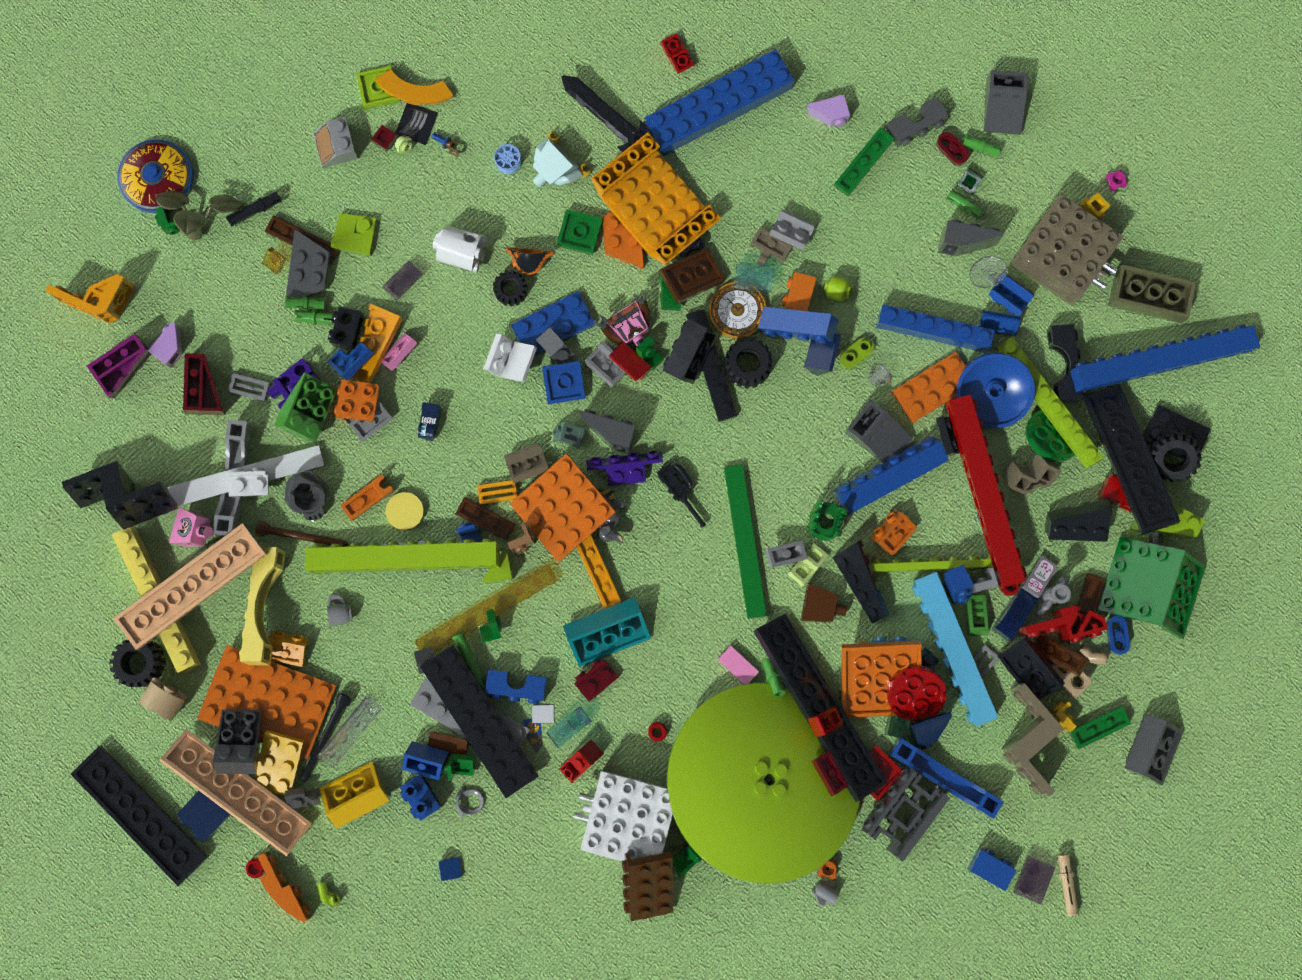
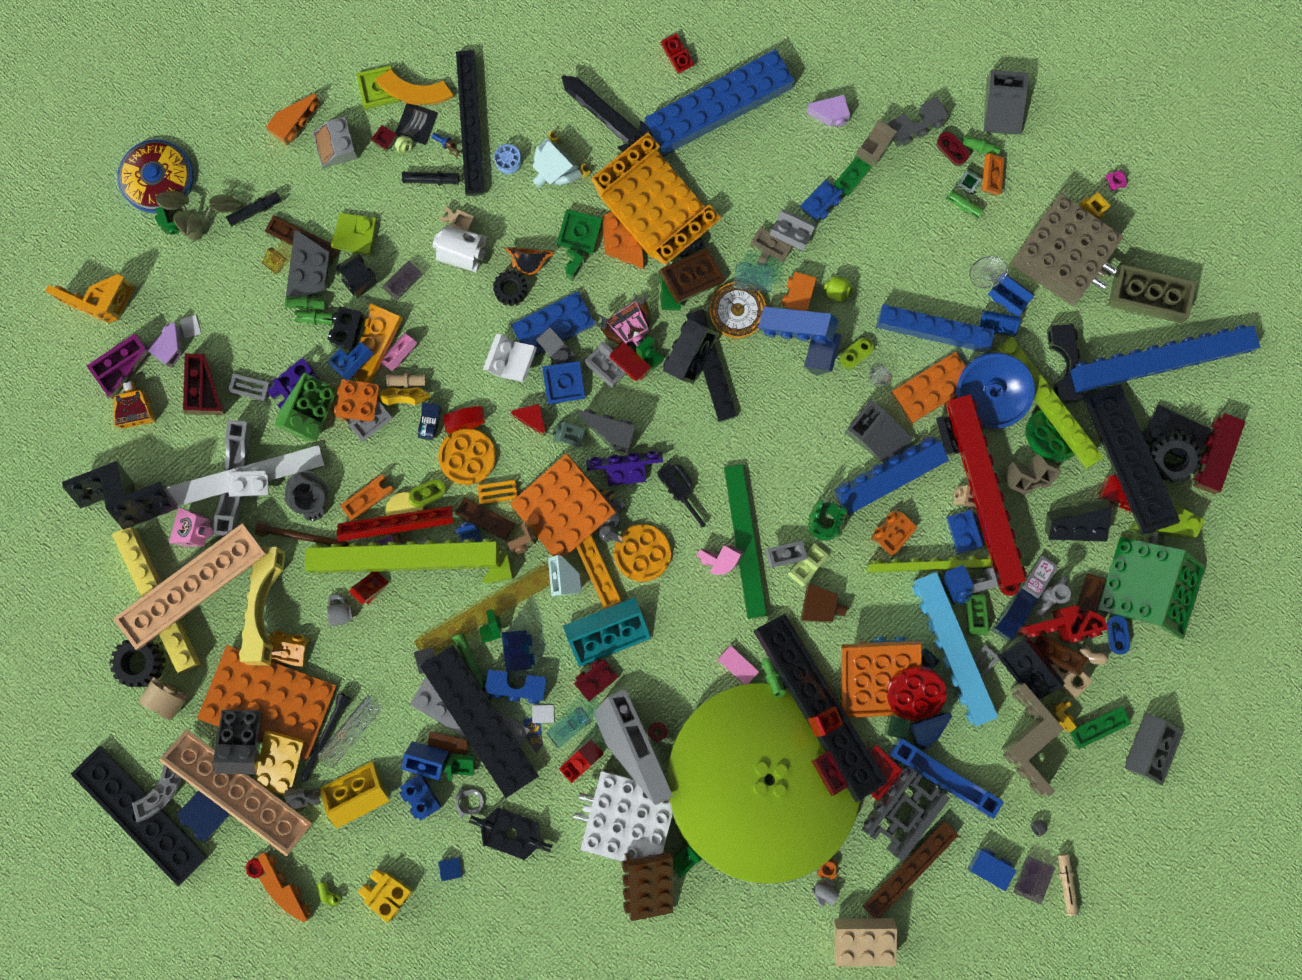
dark tan bracket [504,443,549,483] -> none
black tyre [724,337,773,389] -> none
black wing [832,540,889,624] -> none
dark grey slope [937,220,1004,257] -> none
none -> torso [114,382,156,429]
none -> light grey tile [132,752,182,823]
none -> white sticker [180,315,201,338]
none -> orange slope [266,94,320,146]
none -> black brick [335,253,377,299]
none -> red plate [337,506,453,542]
none -> red slope [349,572,389,605]
none -> yellow hips [358,868,415,923]
none -> piece [375,532,412,546]
none -> yellow tile [378,387,430,406]
none -> tan pin [386,373,426,388]
none -> black pin [402,171,459,186]
none -> lime plate [408,479,446,507]
none -> light orange tile [438,428,496,485]
none -> tan plate [439,207,475,231]
none -> red slope [443,406,486,434]
none -> black plate [456,50,485,196]
none -> black plate [469,807,553,861]
none -> clear blue slope [501,630,535,673]
none -> red slope [511,404,546,436]
none -> light aqua slope [548,555,582,596]
none -> green bracket [565,248,585,281]
none -> light grey wedge [593,689,673,805]
none -> light orange tile [614,524,671,582]
none -> bright pink brick [697,543,744,575]
none -> blue bracket [800,180,844,223]
none -> tan brick [833,918,897,967]
none -> dark tan panel [855,120,897,167]
none -> reddish brown plate [862,820,959,918]
none -> blue bracket [946,510,984,554]
none -> tan bracket [953,485,976,509]
none -> orange plate [982,153,1004,195]
none -> dark grey hinge [1030,819,1048,837]
none -> dark red brick [1193,413,1246,494]

